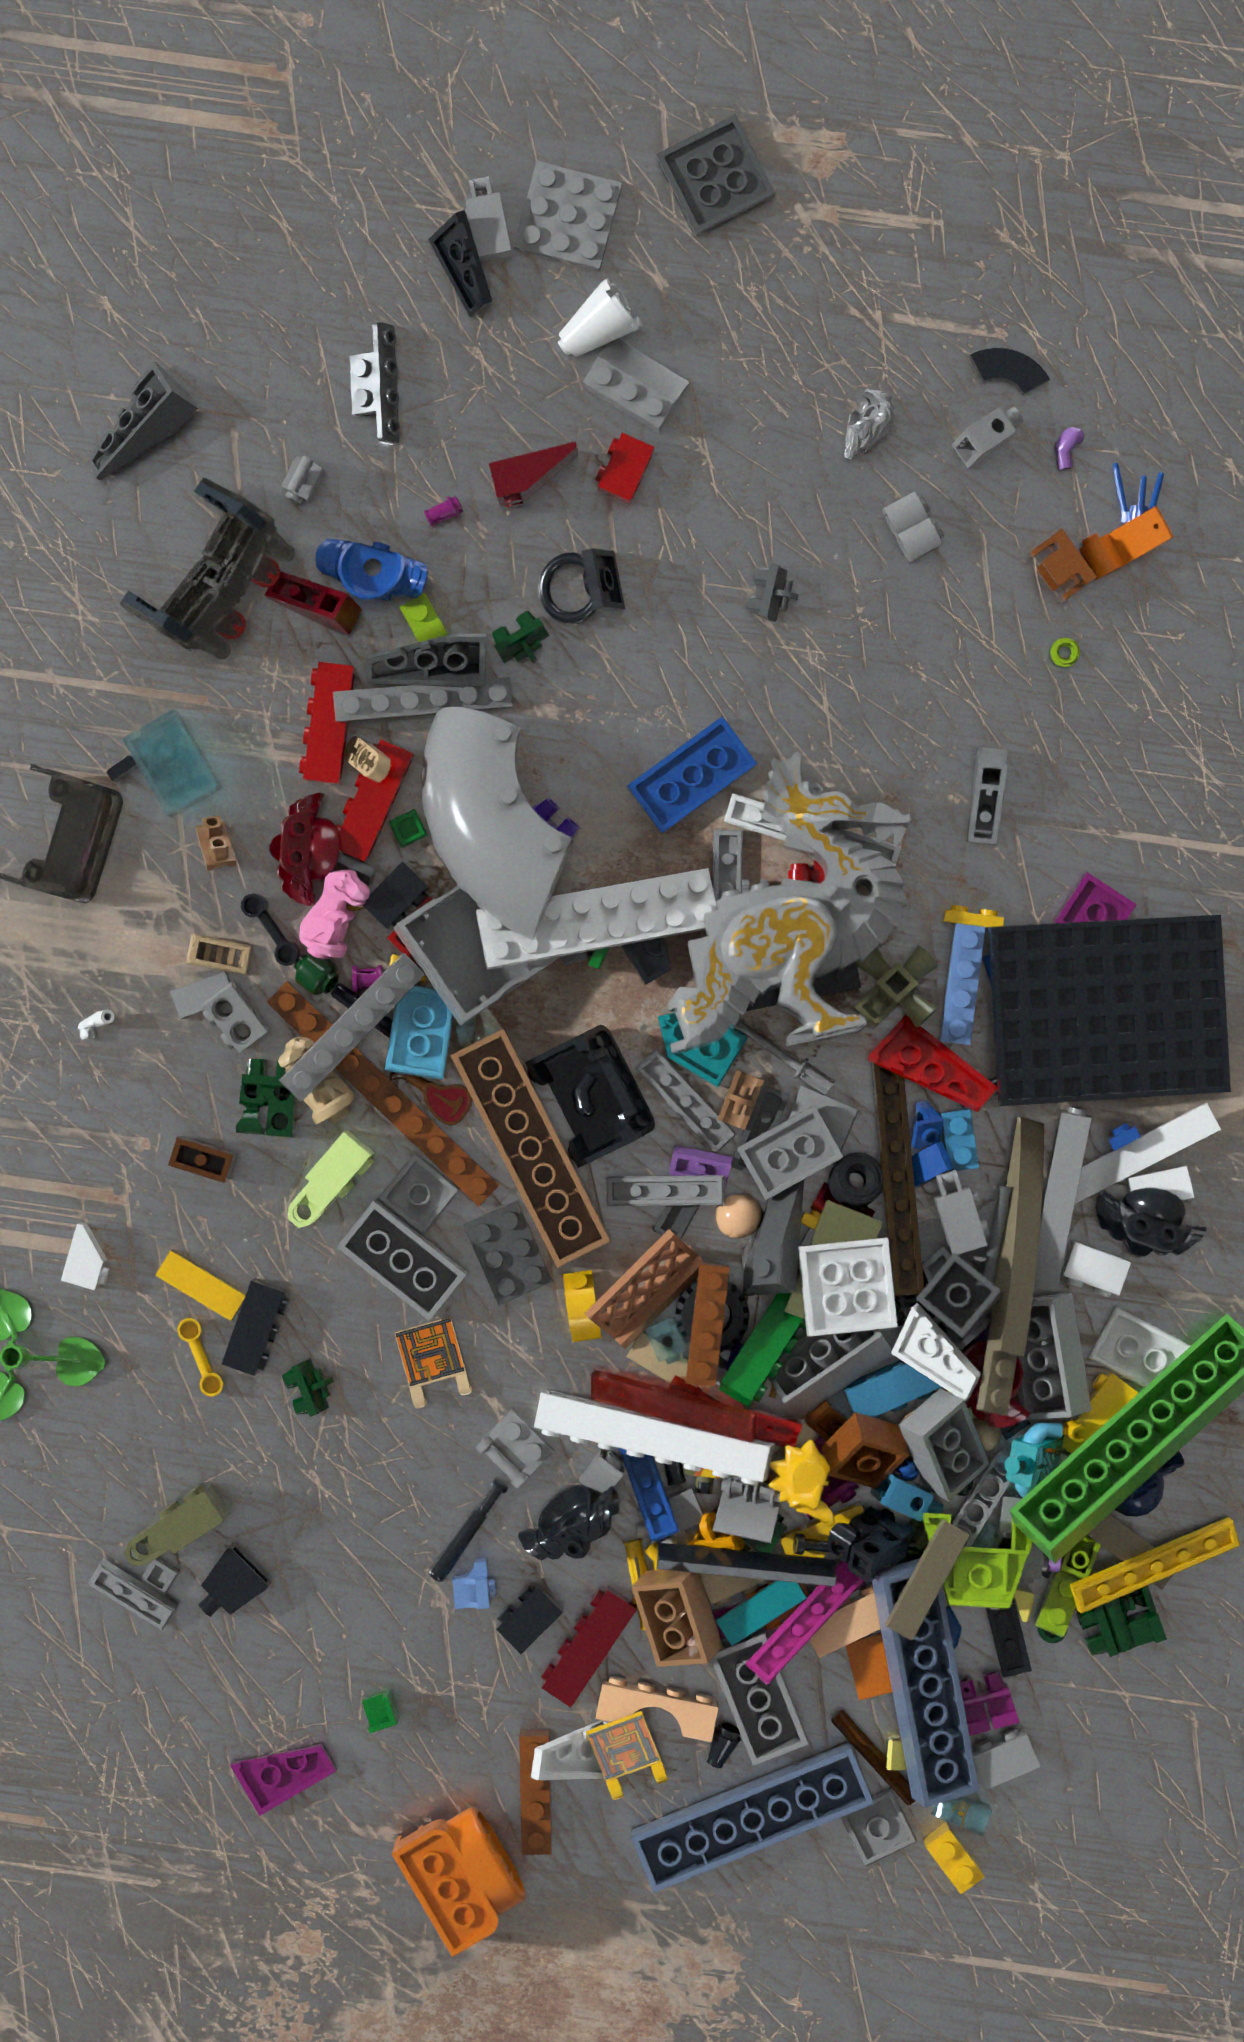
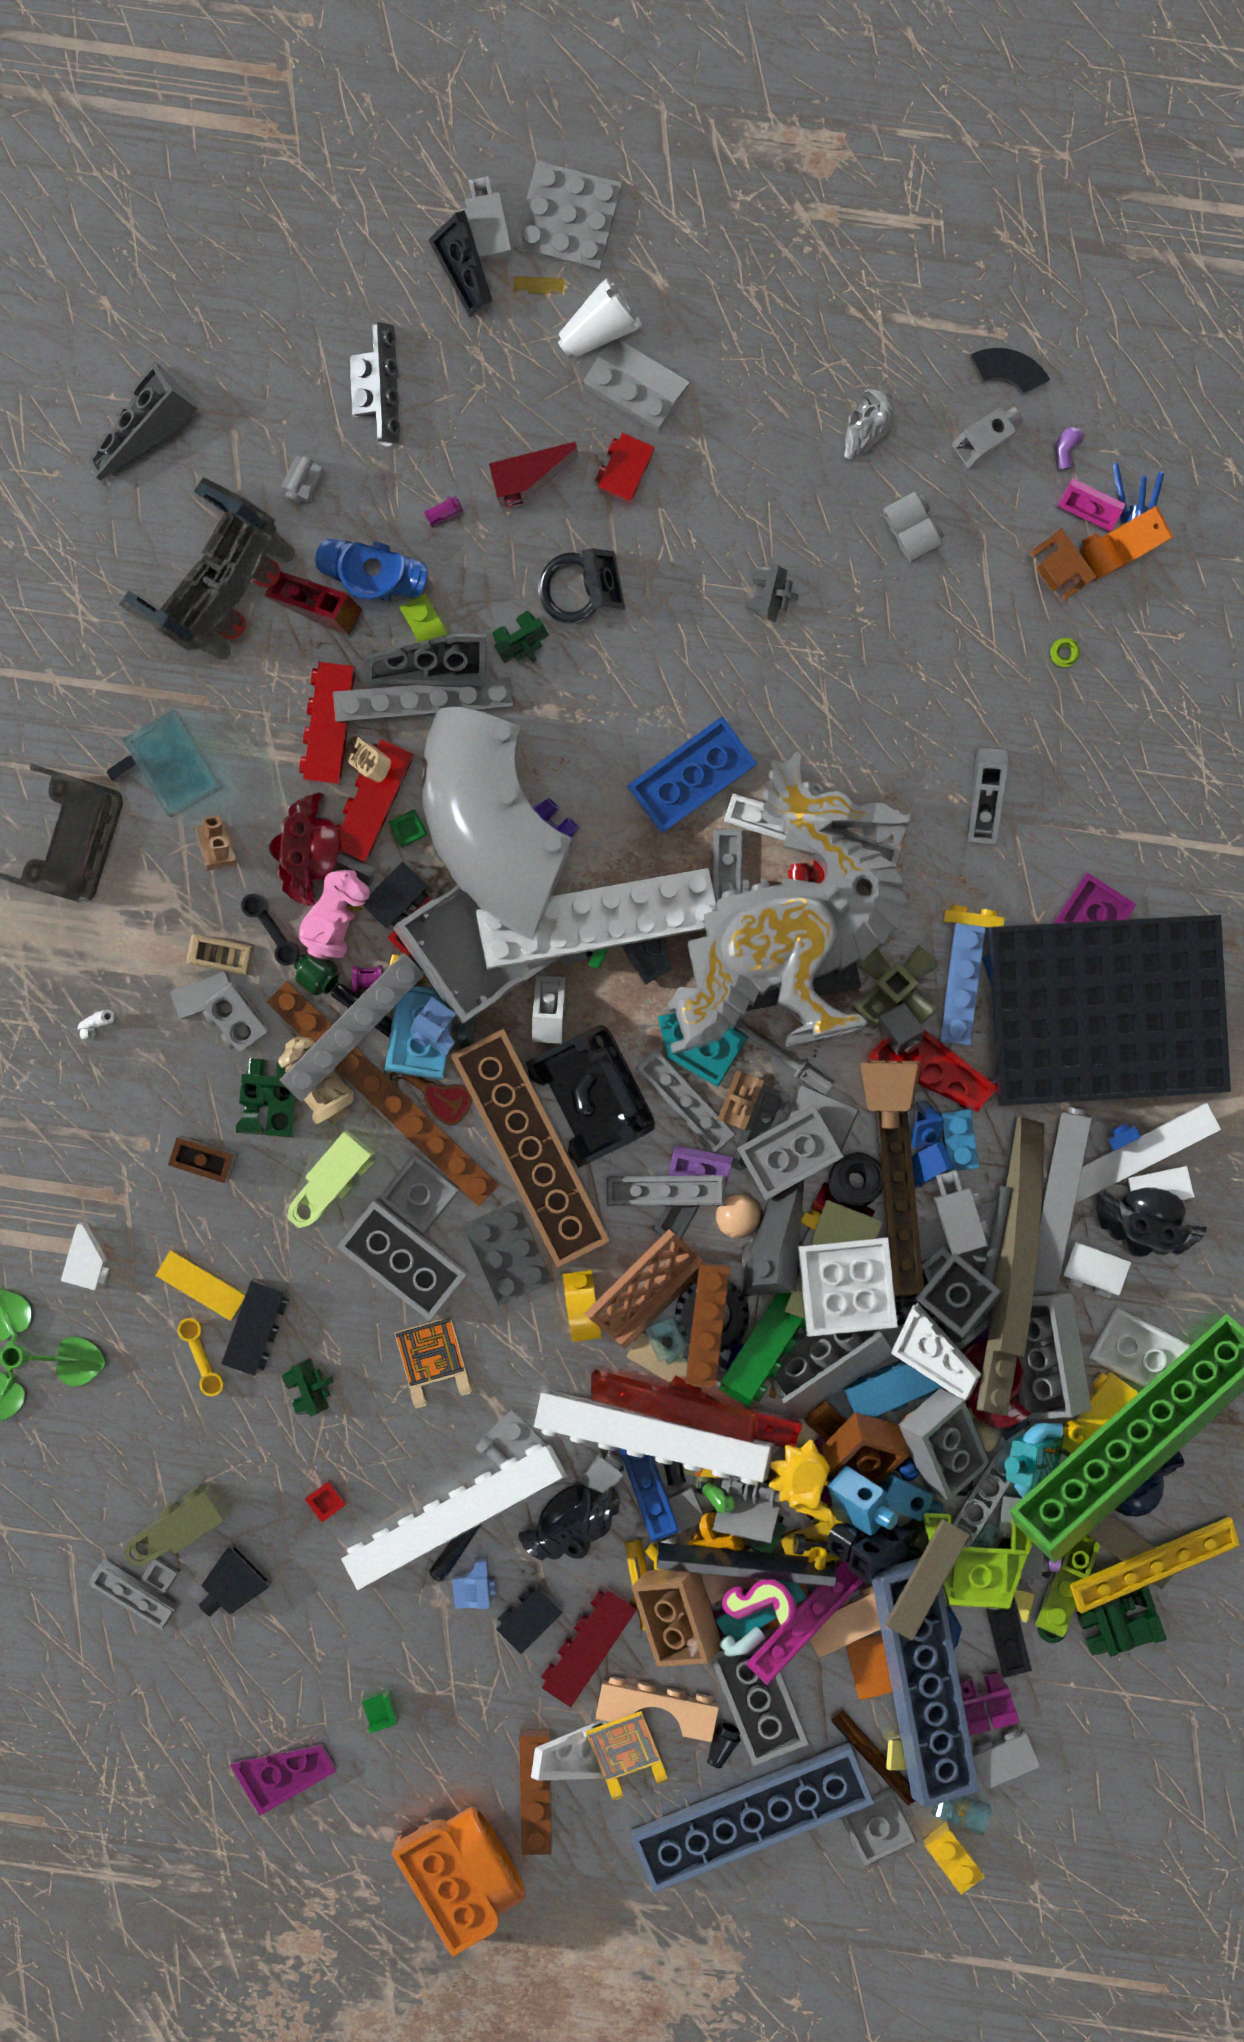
dark grey plate [656,114,775,236] -> none
none -> red plate [305,1480,347,1522]
none -> white brick [341,1443,568,1590]
none -> medium blue brick [410,997,456,1056]
none -> clear yellow piece [513,276,564,294]
none -> white slope [532,975,566,1044]
none -> bright green arm [703,1483,735,1513]
none -> light aqua arm [719,1627,765,1657]
none -> dark pink animal [722,1580,797,1632]
none -> yellow hand [808,1547,844,1570]
none -> dark azure torso [828,1466,899,1535]
none -> medium nougat torso [861,1060,921,1128]
none -> dark grey brick [877,1002,924,1056]
none -> dark pink plate [1058,478,1125,532]

